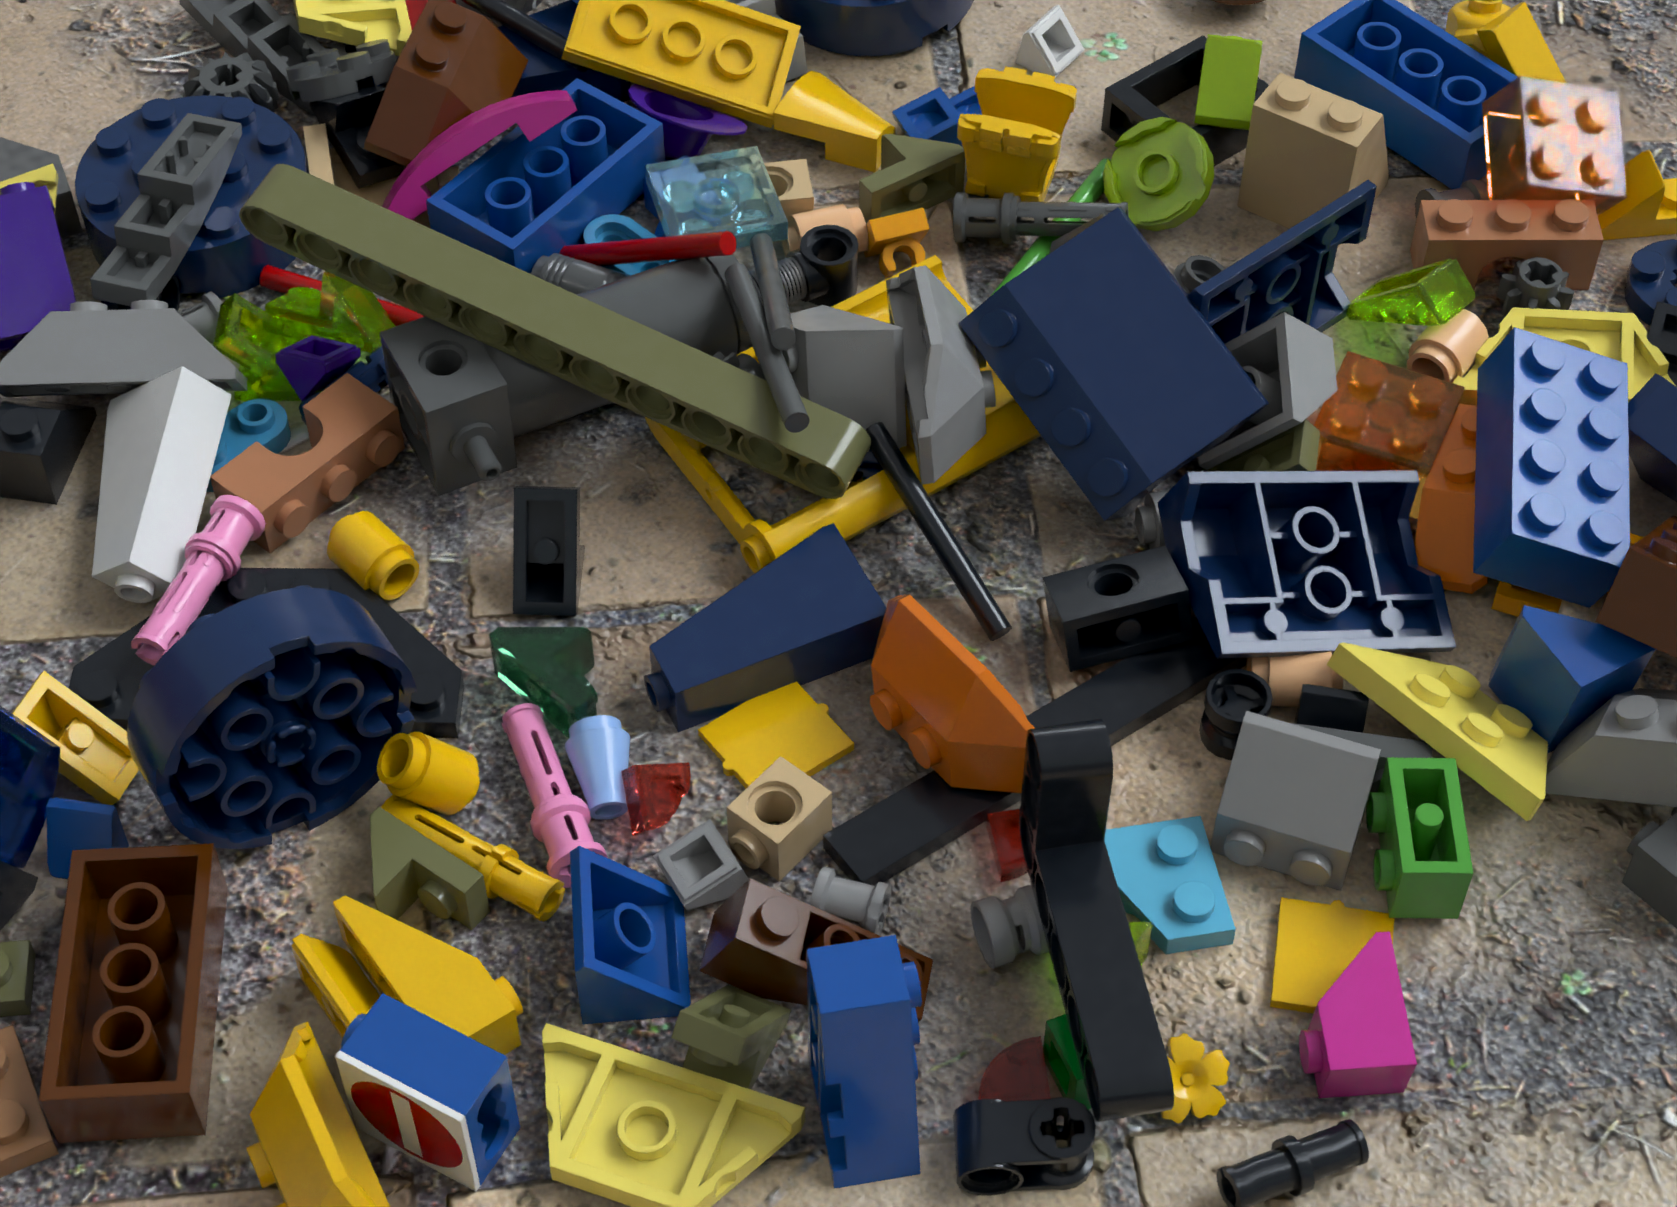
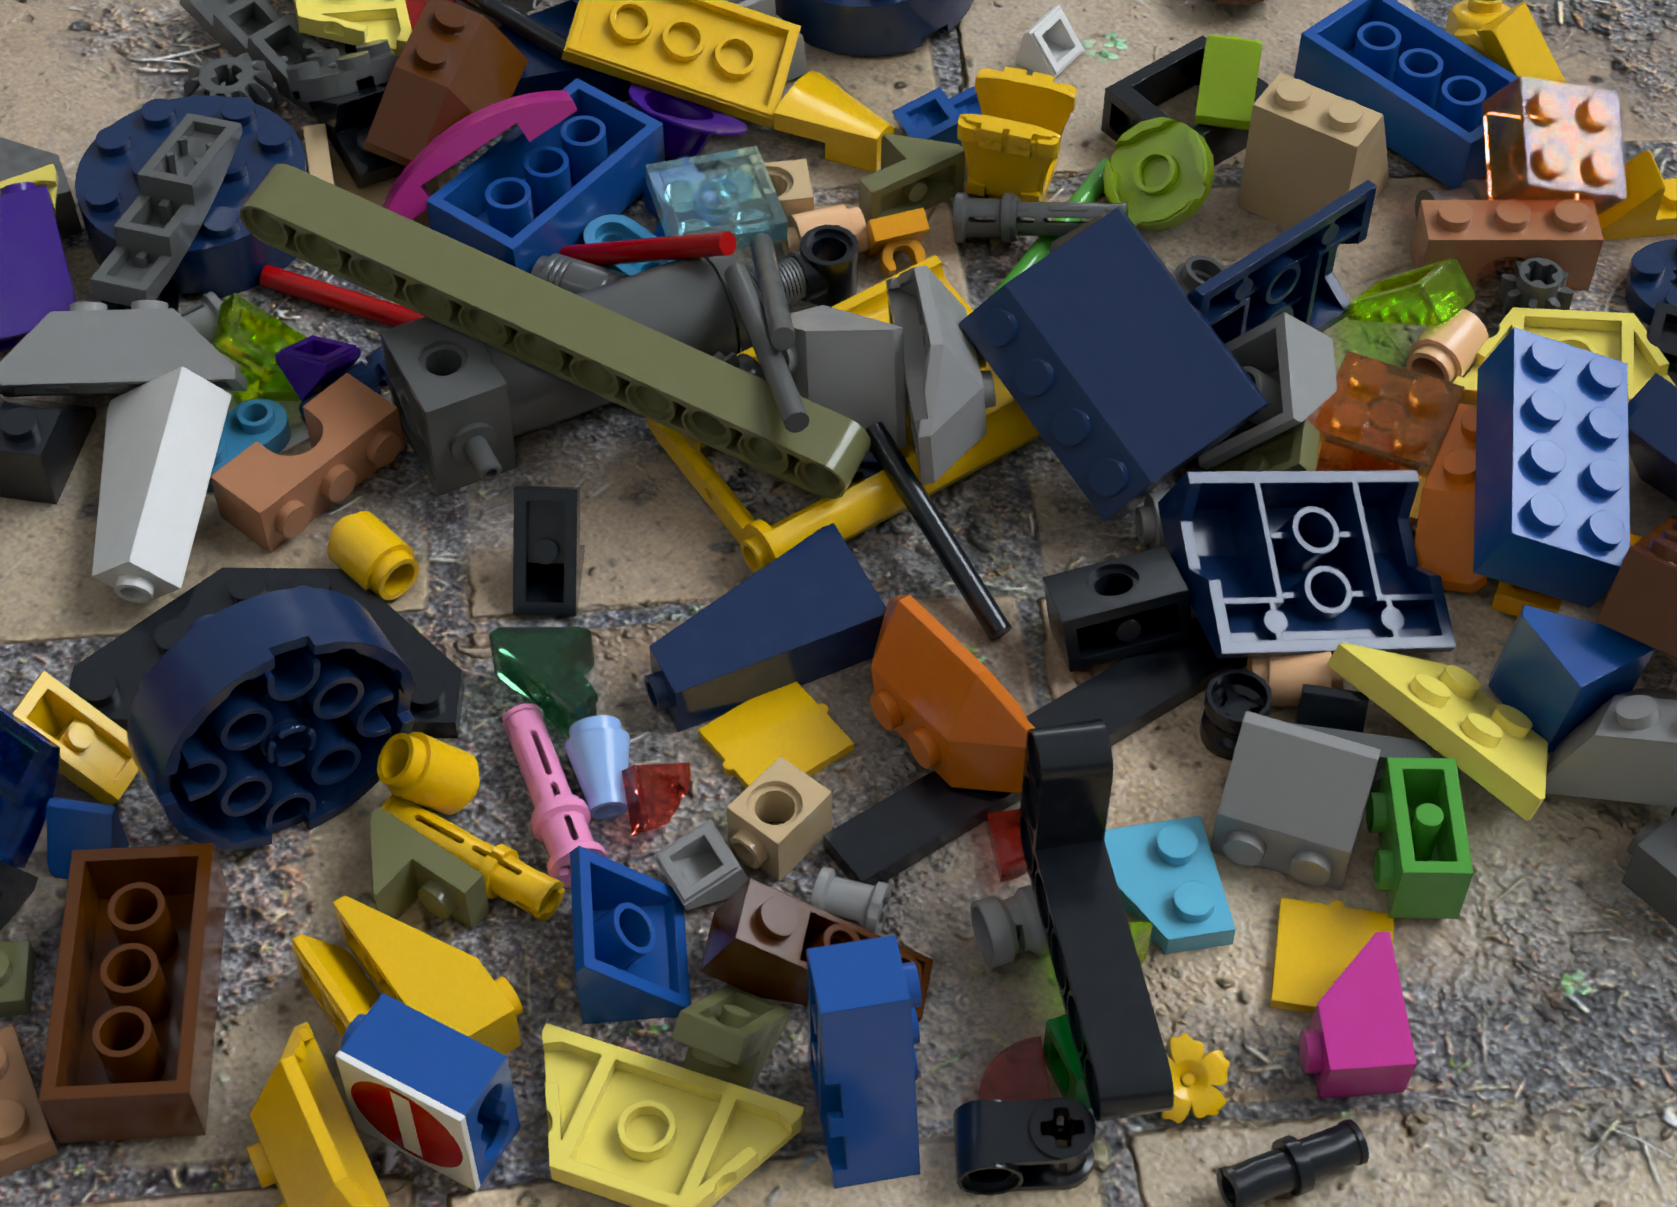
bright pink pin [131,495,266,665] -> none
clear neon green slope [263,271,396,353] -> none

